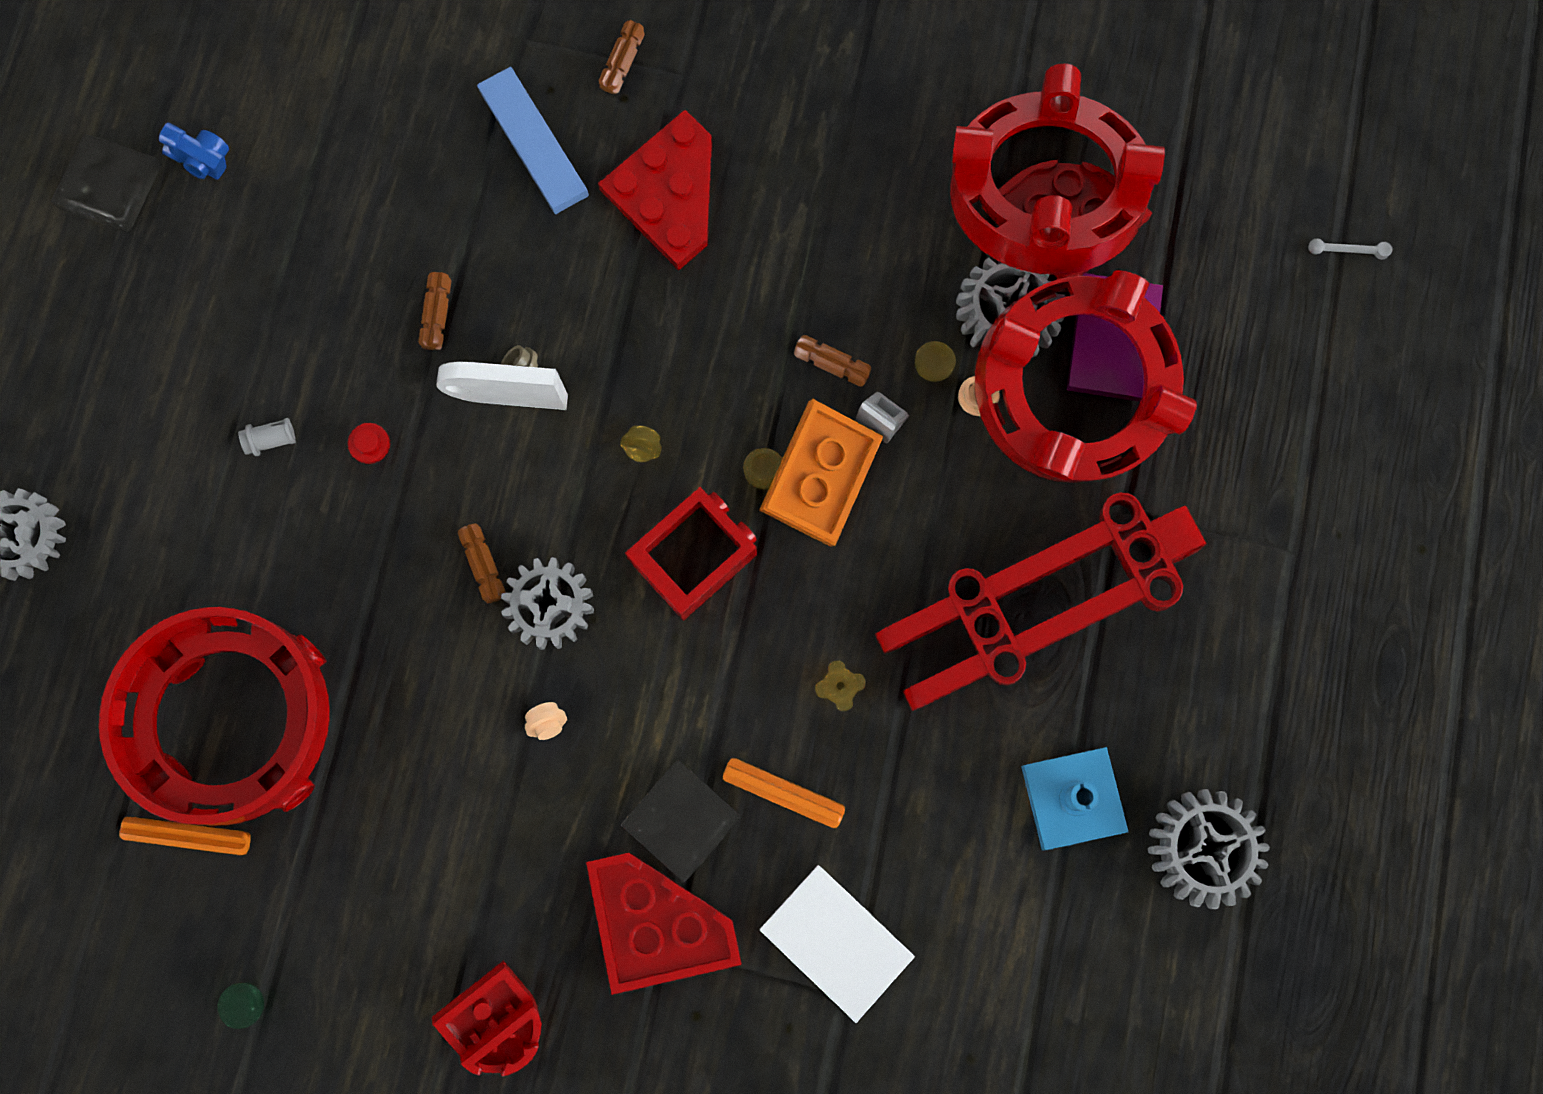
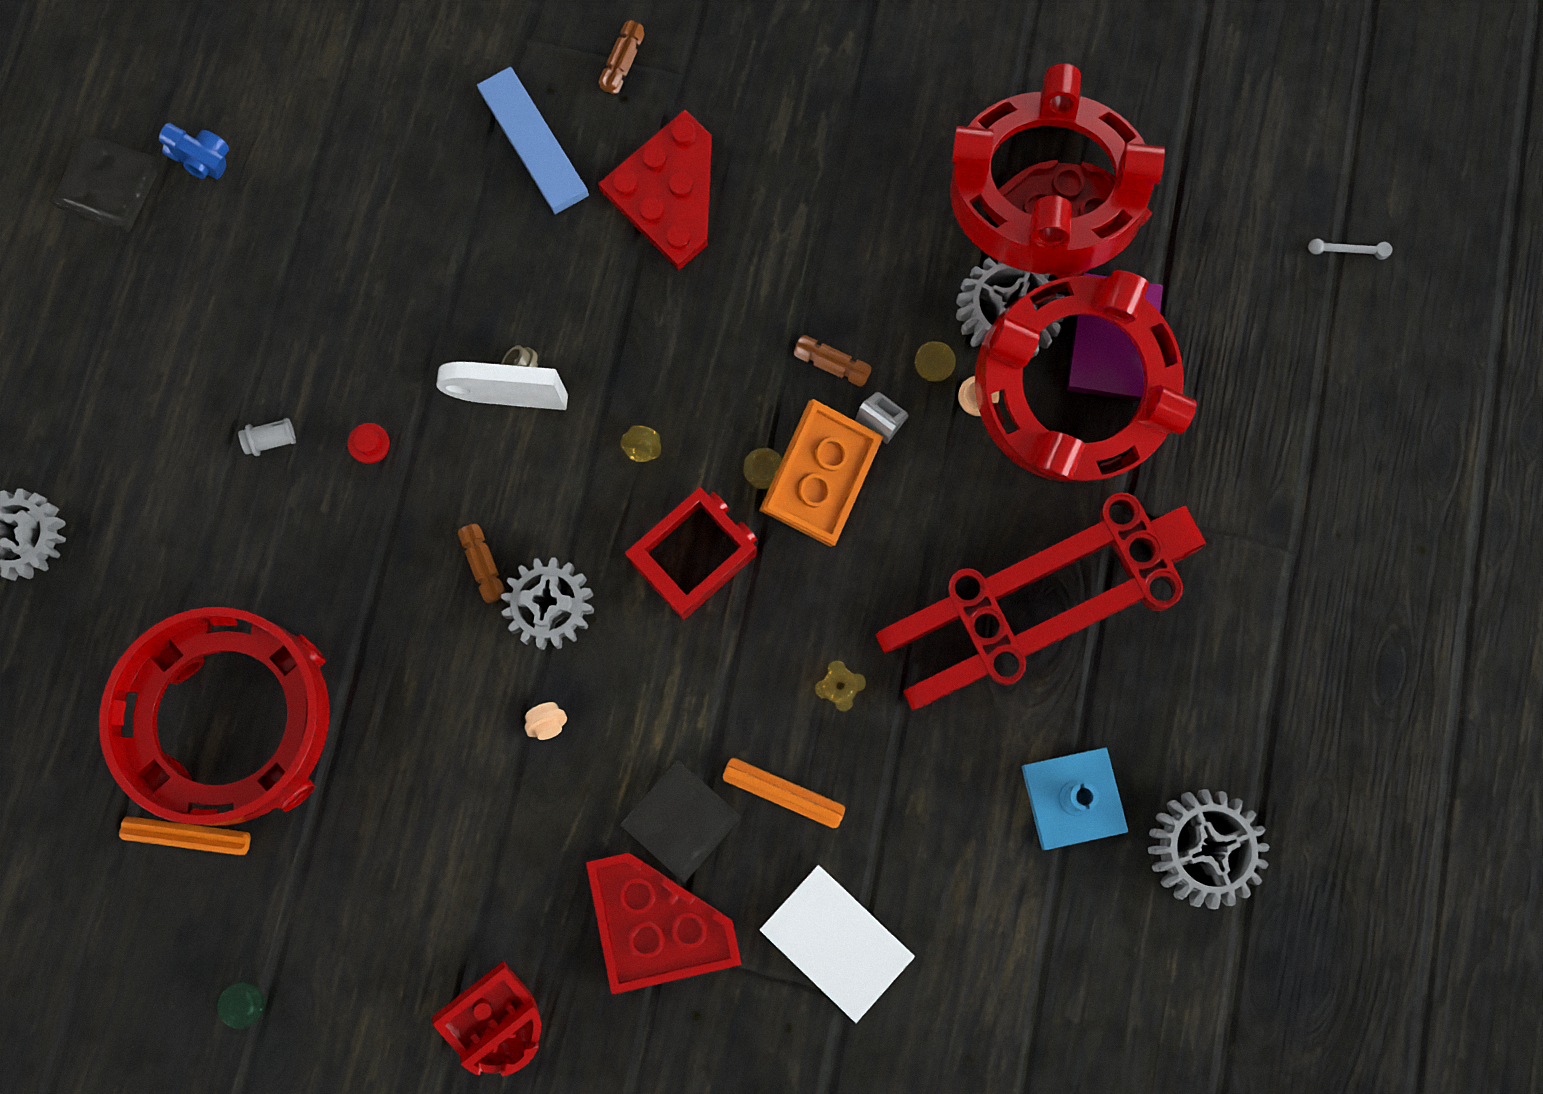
dark orange axle [418,272,451,350] -> none

